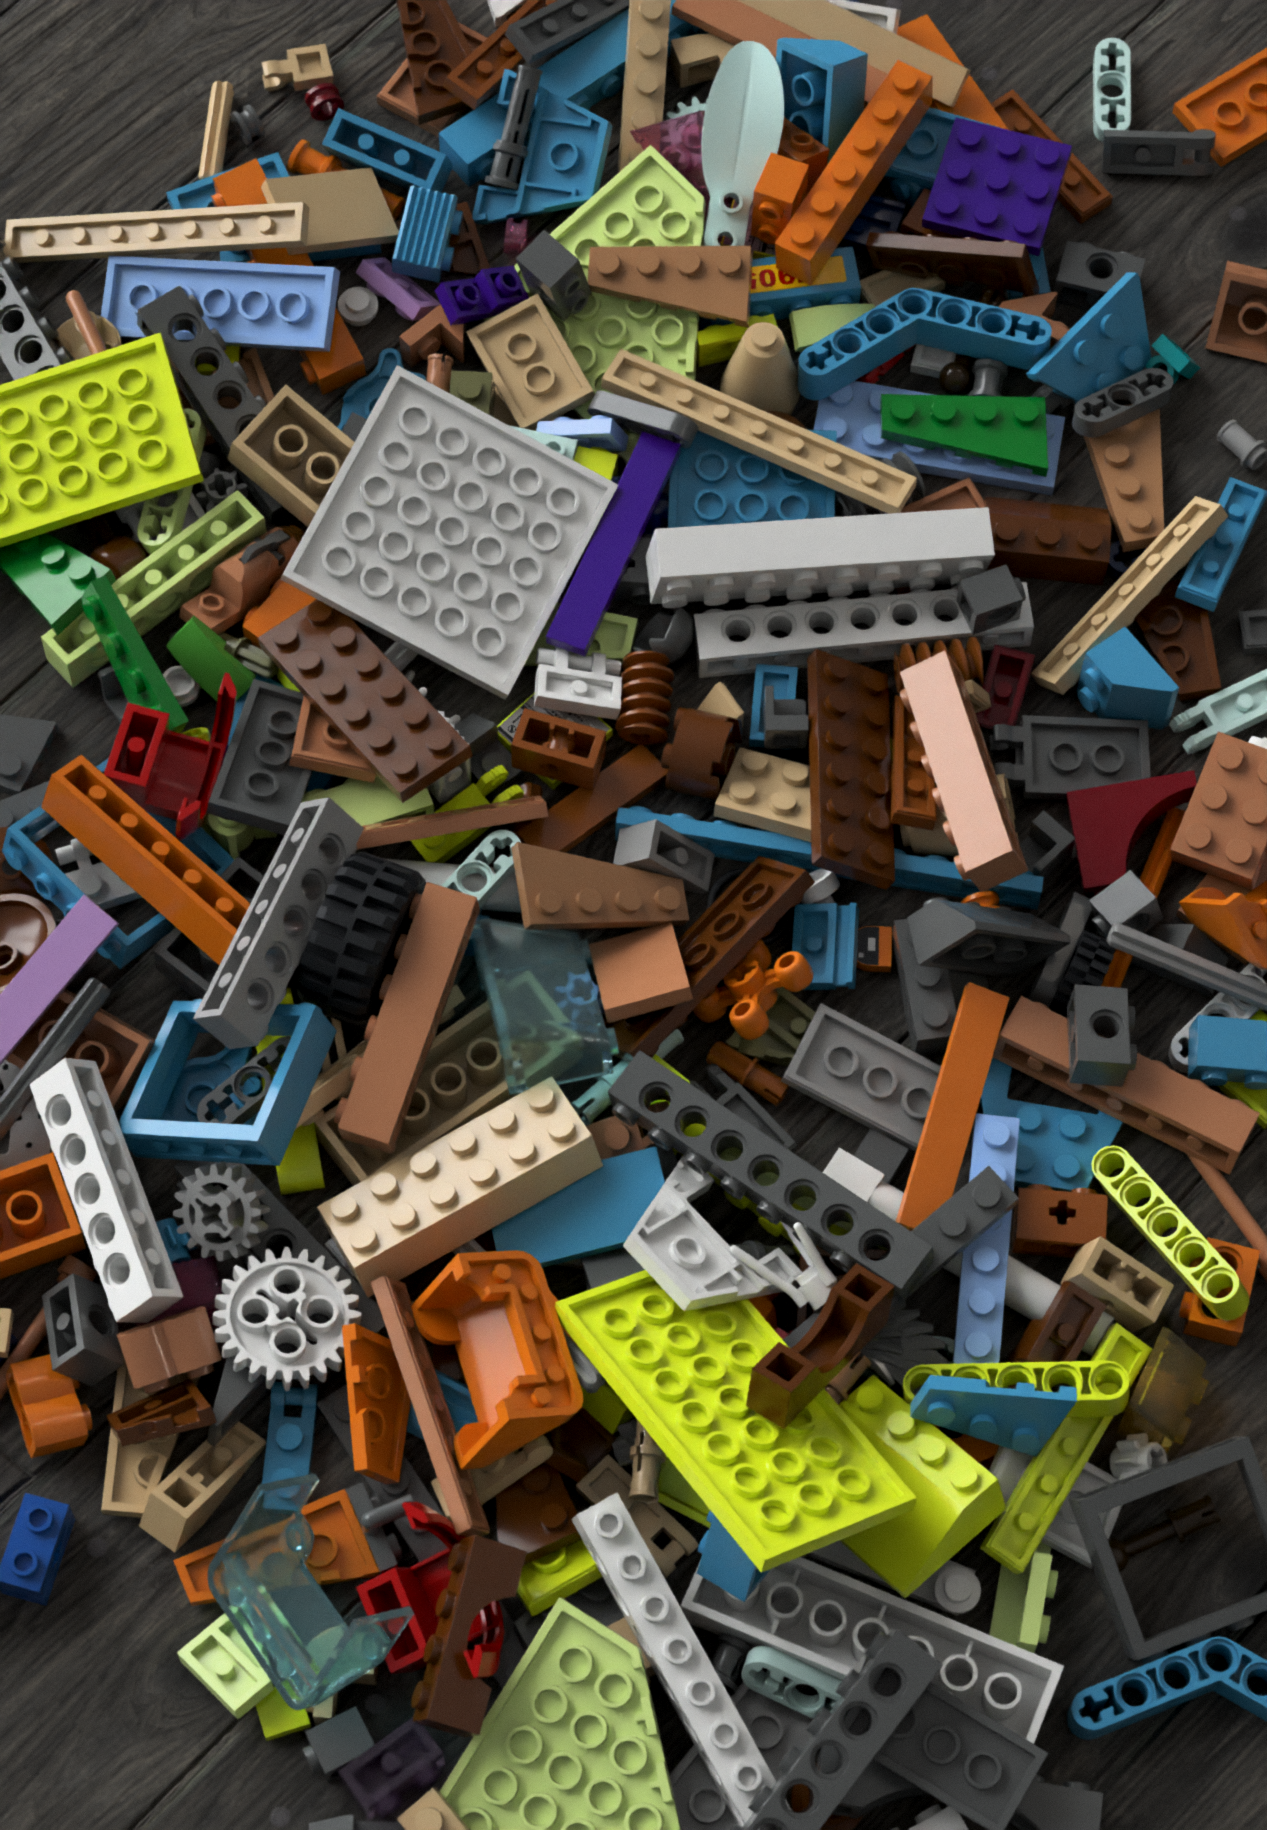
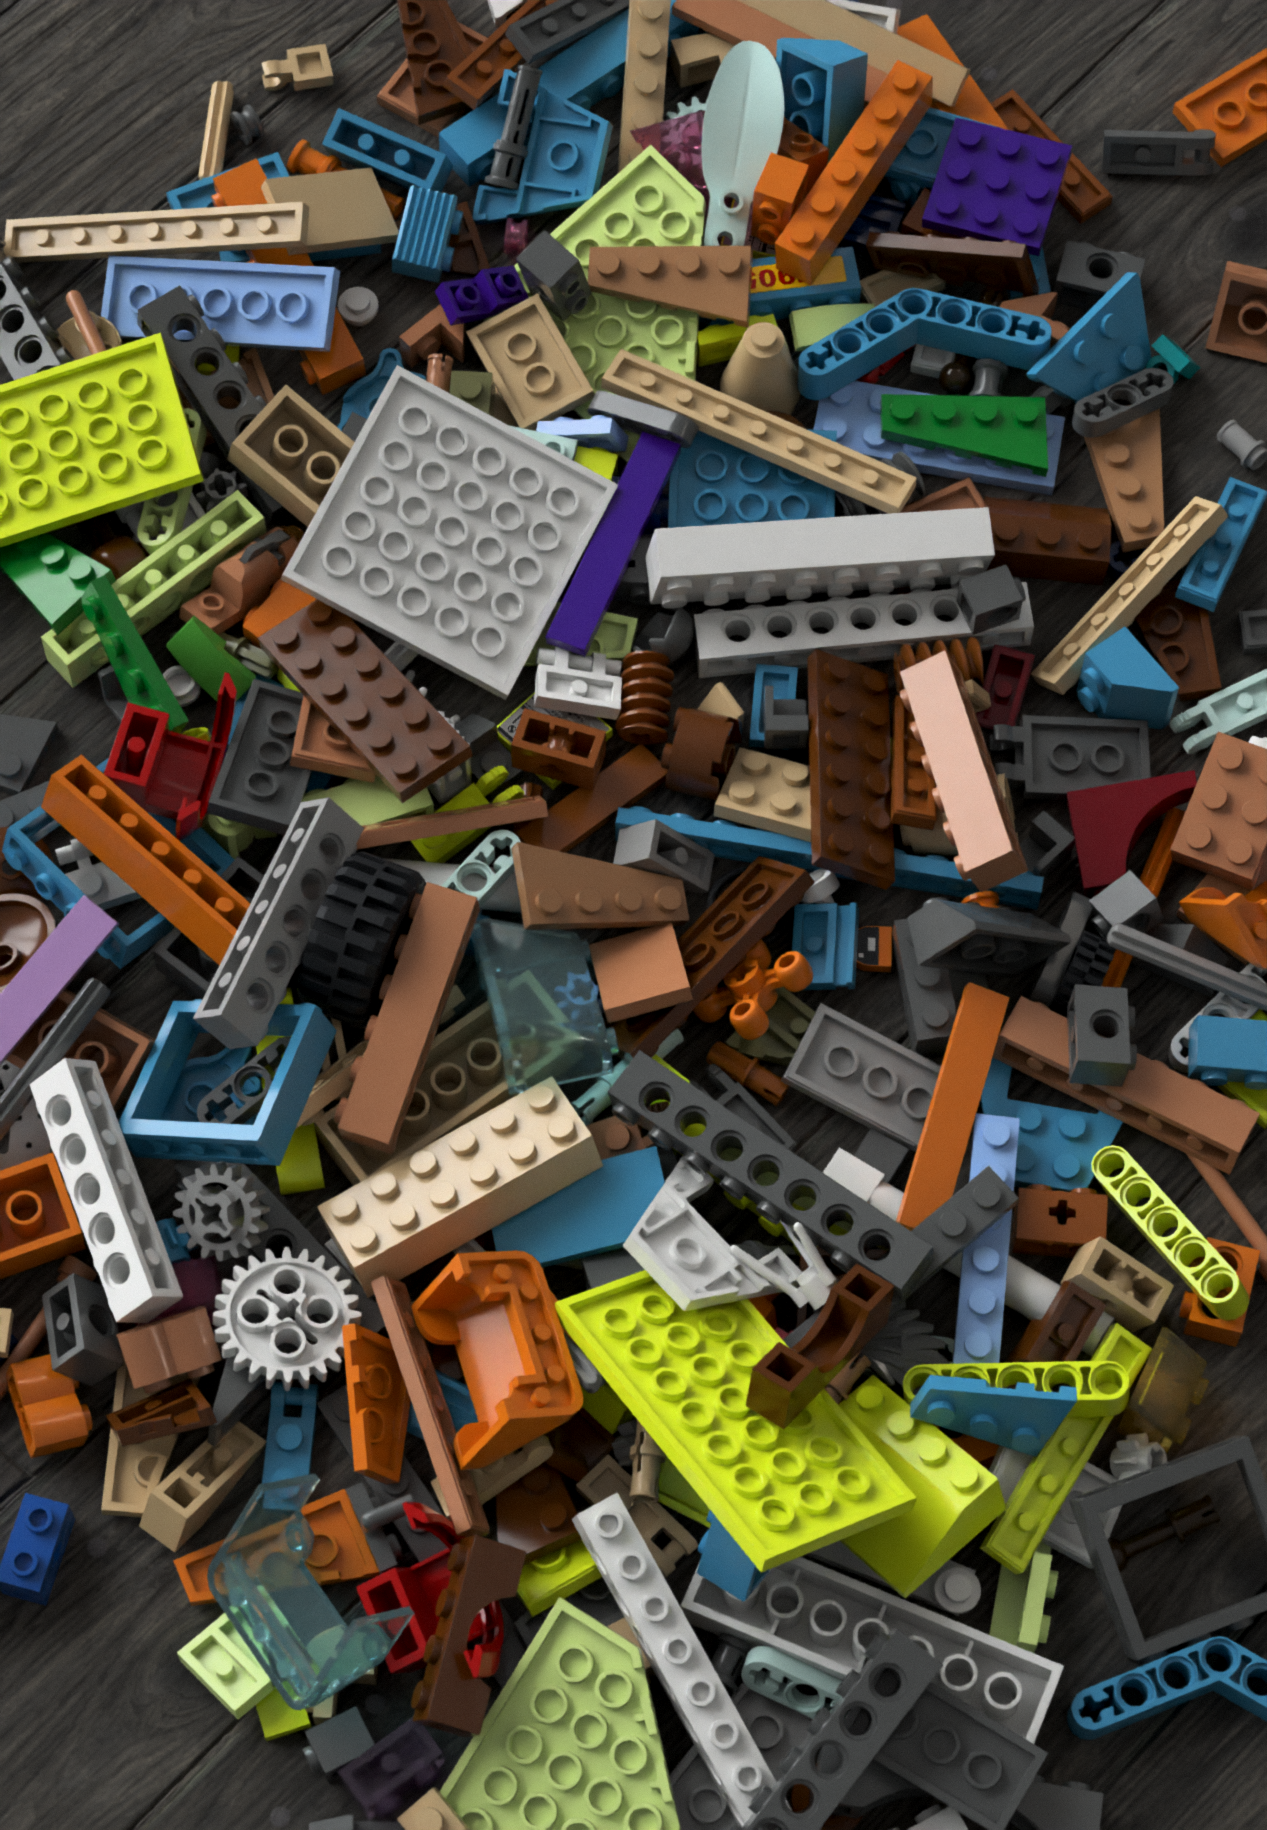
dark red bush [304,83,344,121] -> none
lavender plate [356,257,440,321] -> none
light aqua beam [1093,38,1131,142] -> none

